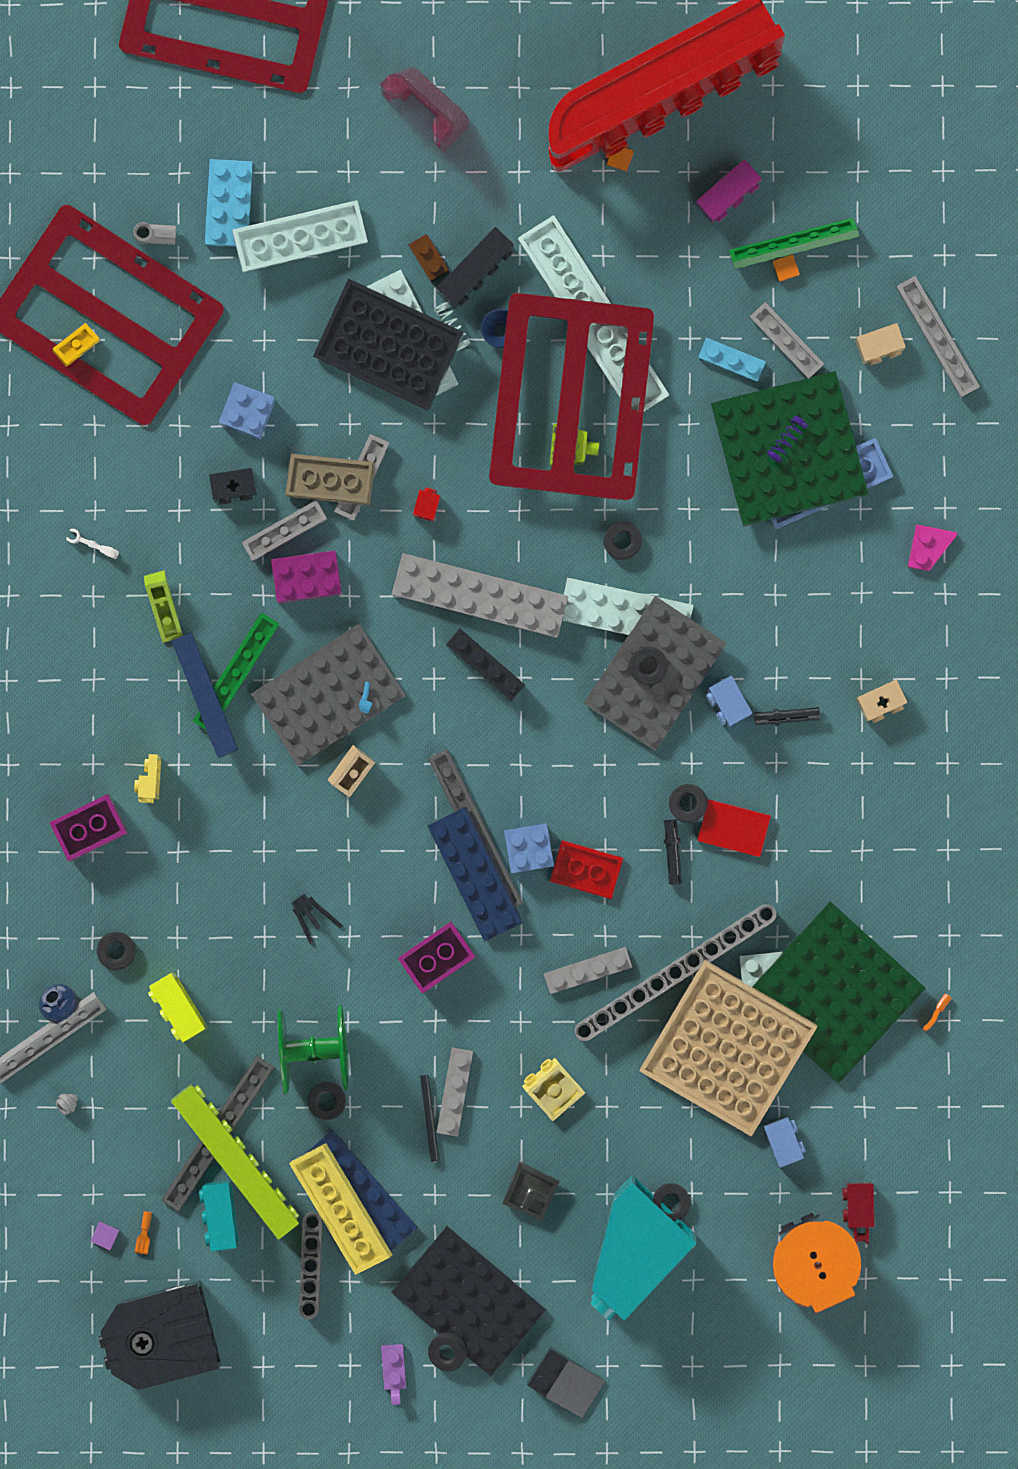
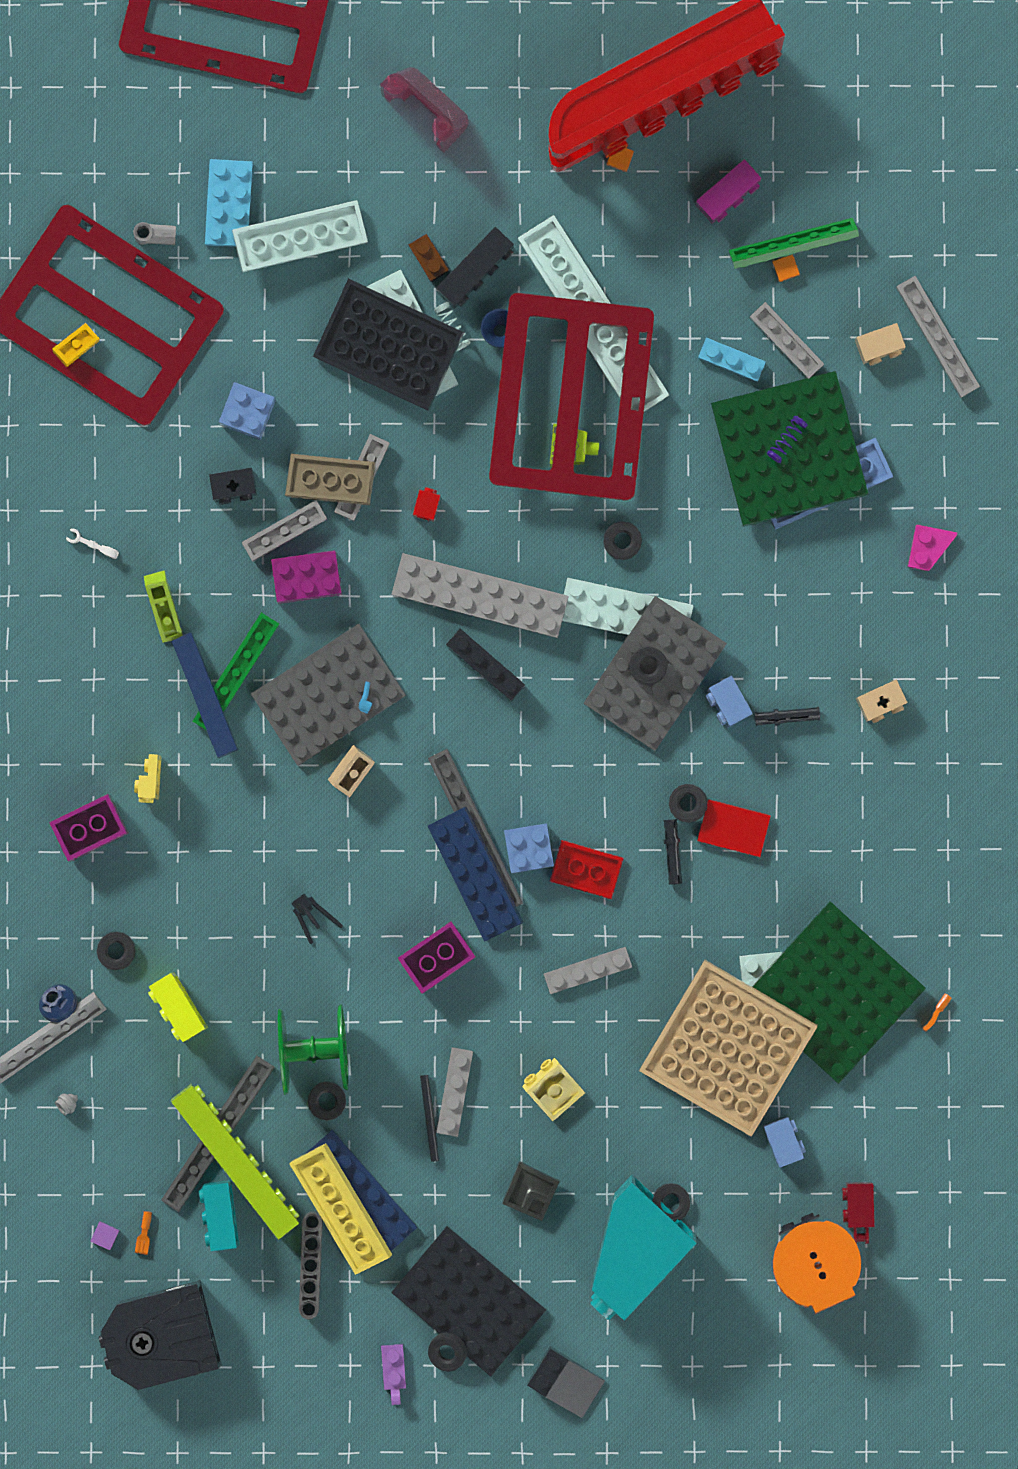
light grey beam [575,905,776,1041] -> none

